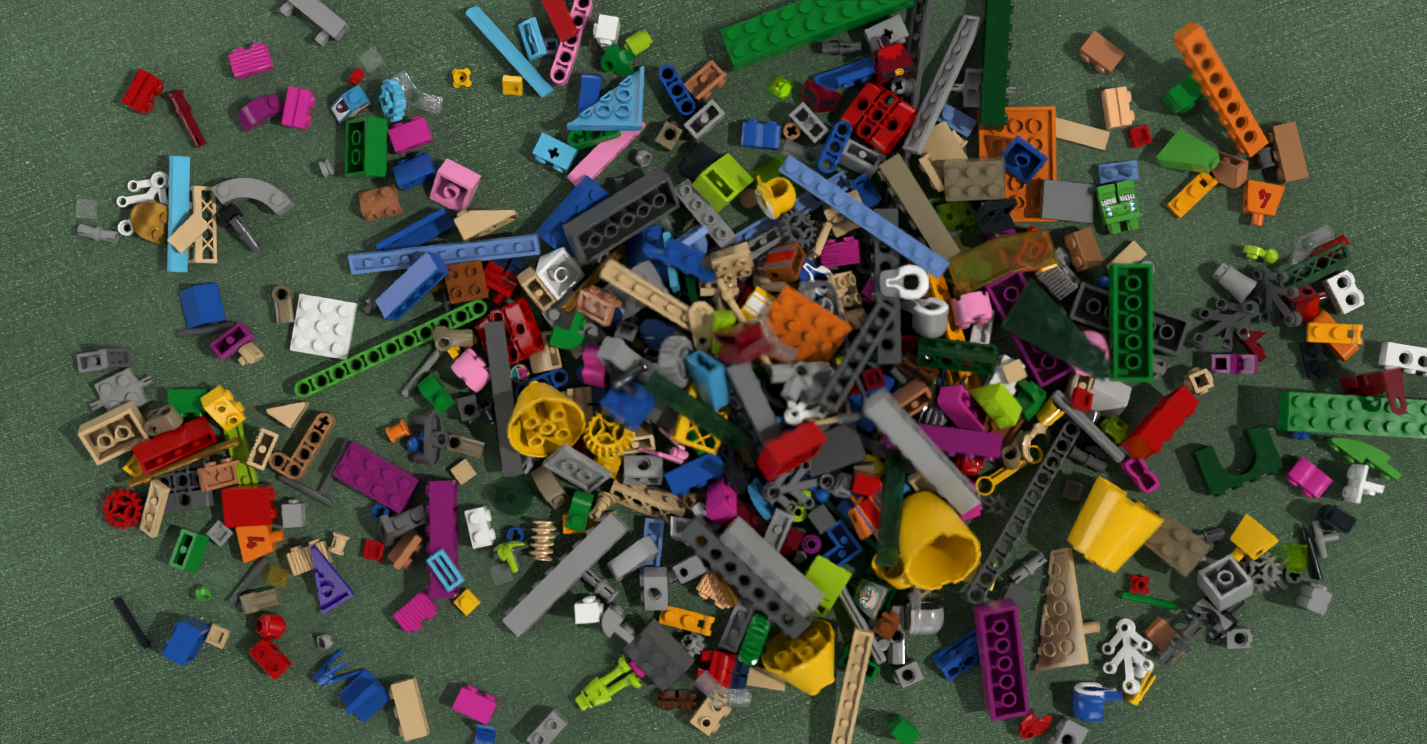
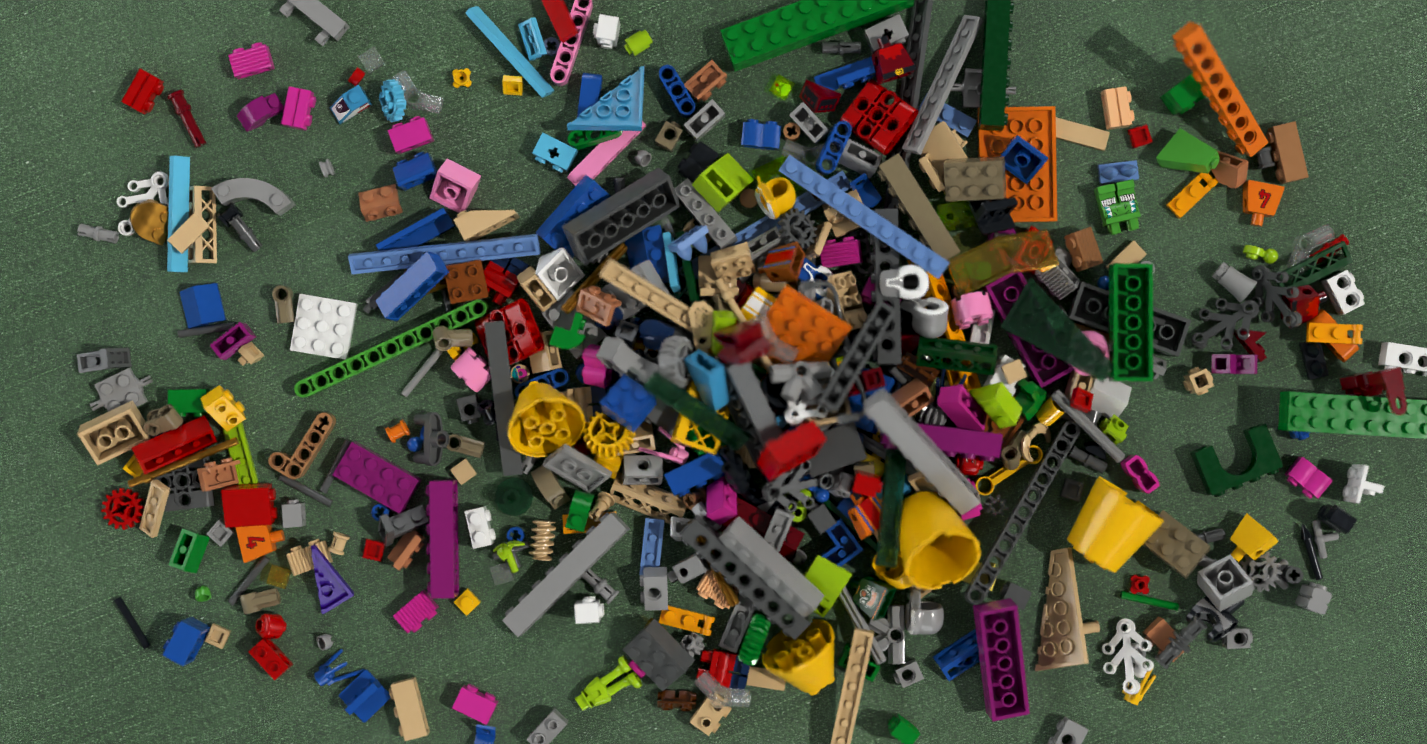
clear tile [75,198,98,220] -> none
tan brick [245,428,279,471] -> none
tan slope [266,402,309,428] -> none
green brick [345,116,388,180] -> none
green brick [417,373,456,414] -> none
medium azure tile [426,549,465,592] -> none
green plate [600,44,636,76] -> none
light grey brick [602,603,636,644] -> none
black piece [607,361,648,397] -> none
light grey beam [607,536,659,581] -> none
blue bracket [642,237,716,283] -> none
dark azure slope [748,477,776,521] -> none
magenta brick [801,533,821,554] -> none
dark orange bracket [873,610,902,641] -> none
dark grey bush [891,77,917,95] -> none
light grey pin [1009,552,1047,585] -> none
red plate [1018,712,1052,739] -> none
dark grey tile [1039,179,1095,224] -> none
blue piece [1072,682,1123,723] -> none
nougat brick [1077,30,1125,75] -> none
red brick [1120,385,1199,461] -> none
clear neon green plate [1286,544,1308,573] -> none
bright green slope [1325,437,1402,481] -> none

